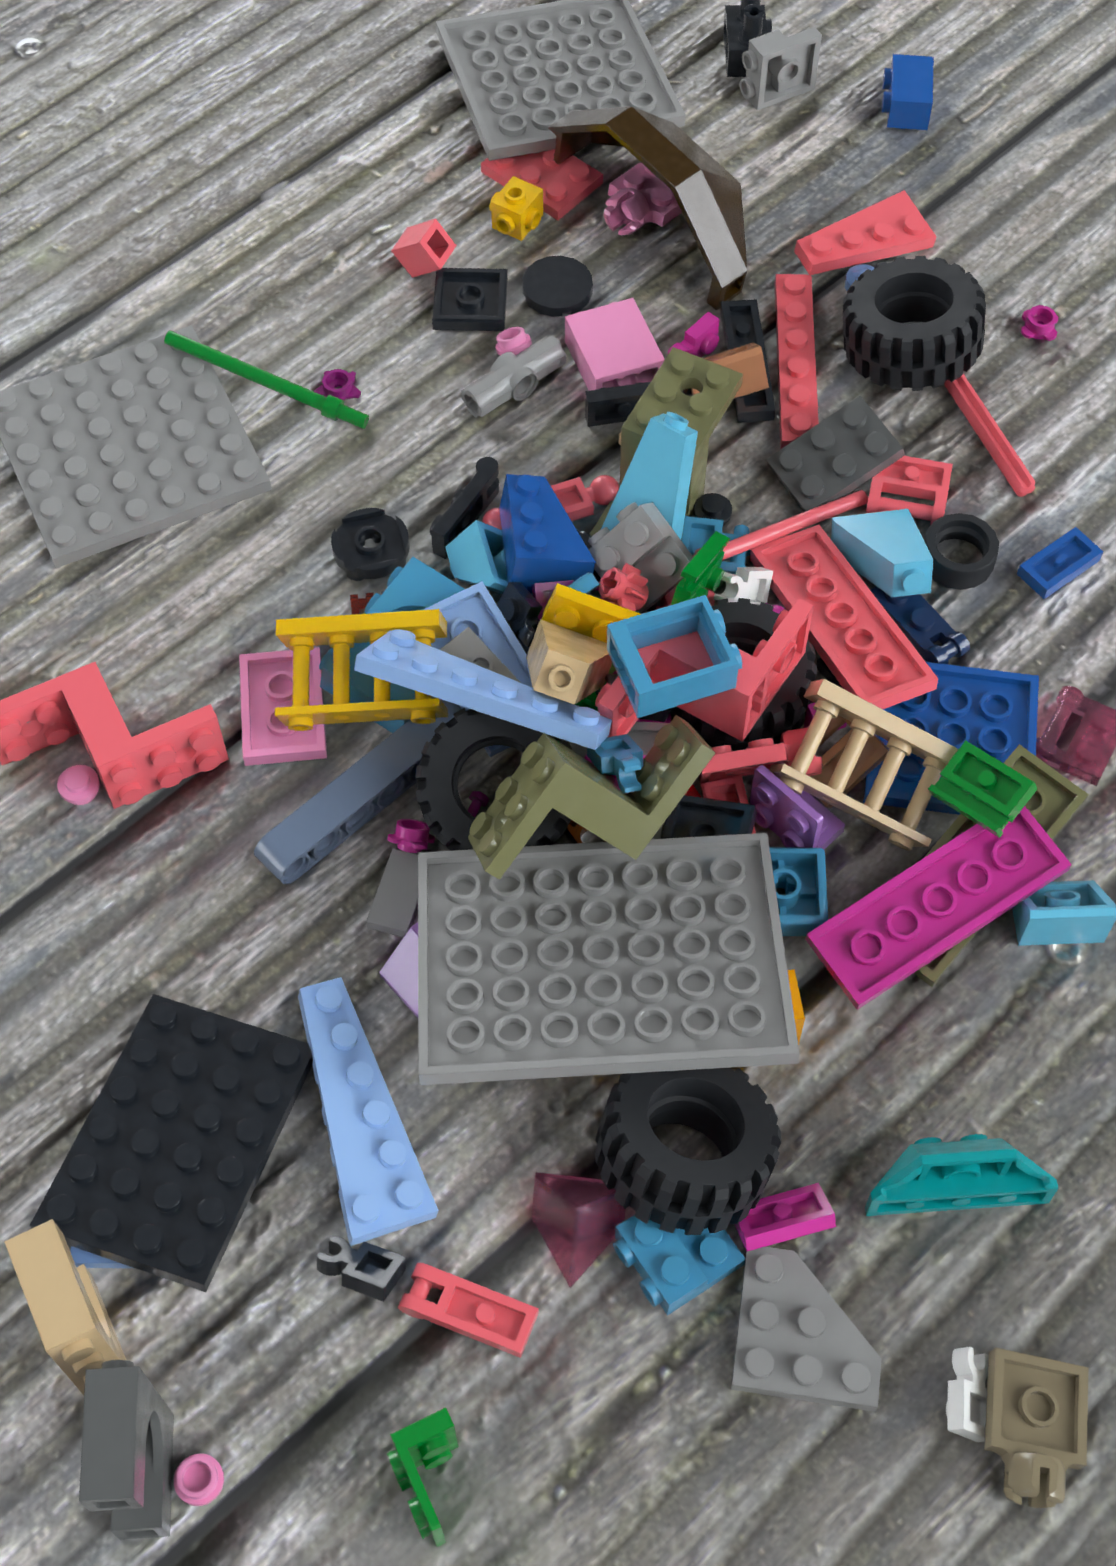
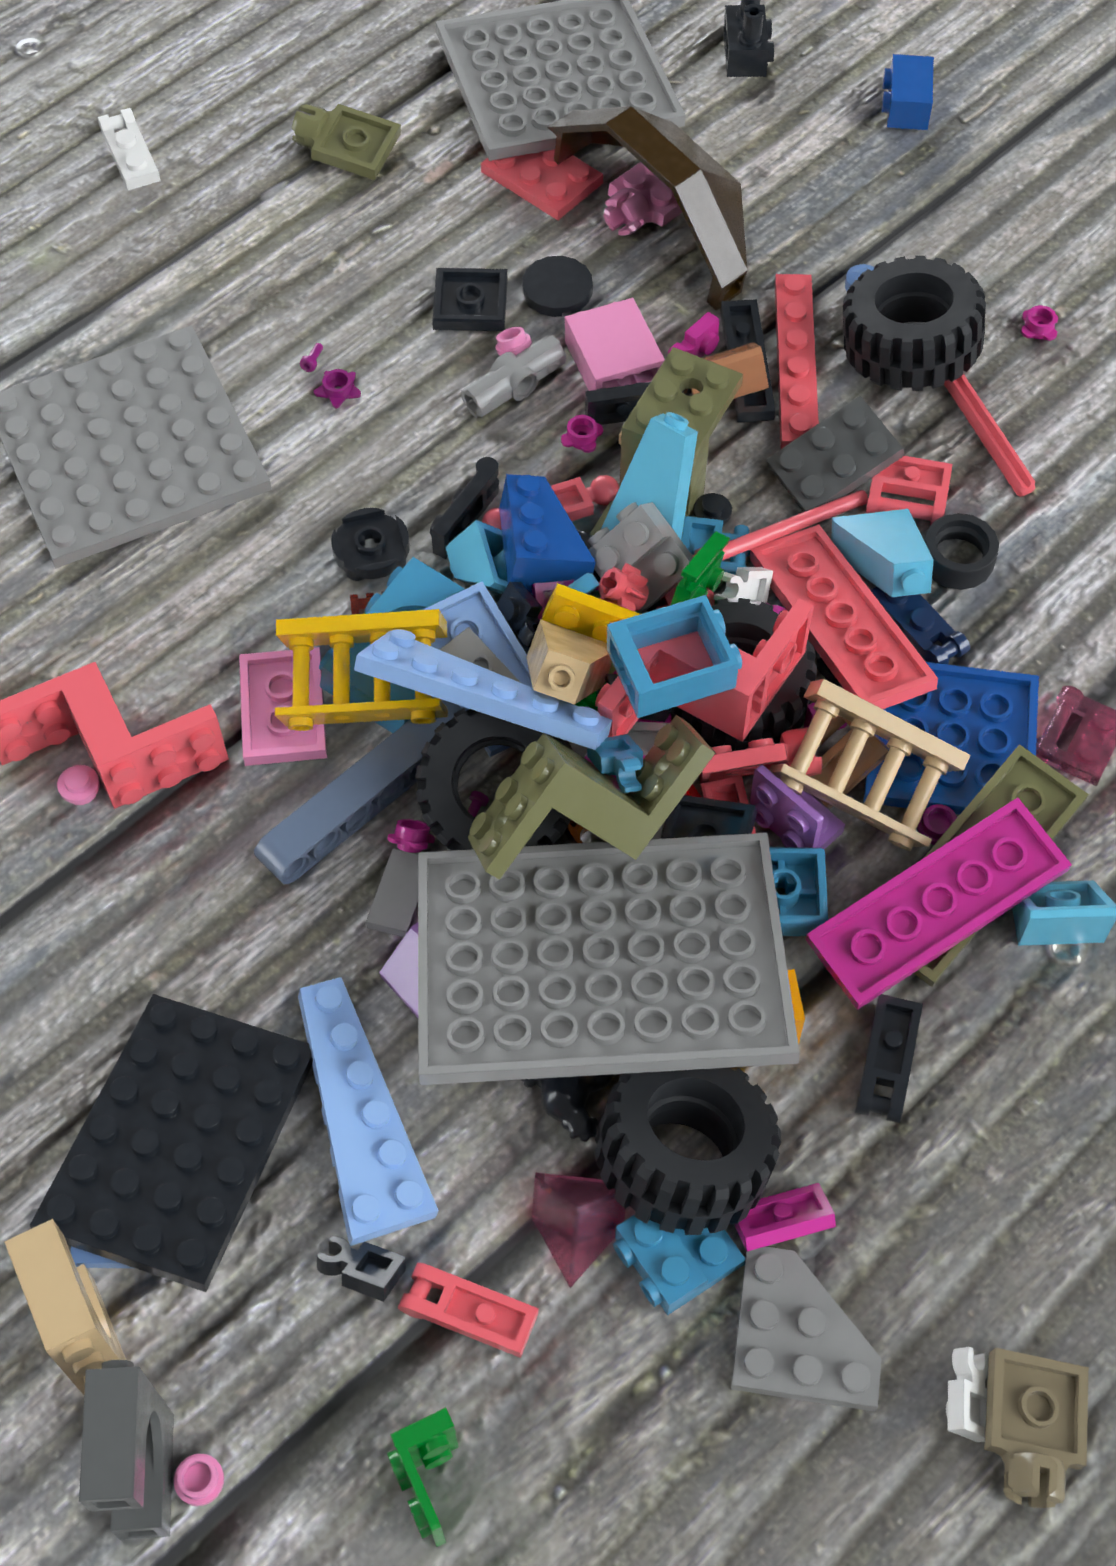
green bar [164,330,369,429] -> none
coral brick [391,218,457,278] -> none
yellow brick [489,176,543,241] -> none
light grey plate [740,27,822,110] -> none
coral wing [794,190,937,276] -> none
teal wedge [865,1134,1058,1216] -> none
green plate [928,741,1038,838] -> none
blue plate [1017,527,1104,599] -> none
none -> white plate [98,108,160,190]
none -> olive plate [292,104,401,180]
none -> magenta piece [299,343,324,372]
none -> black animal [521,1074,614,1142]
none -> dark pink plate [561,415,603,453]
none -> black plate [855,994,923,1123]
none -> magenta plate [917,804,957,845]

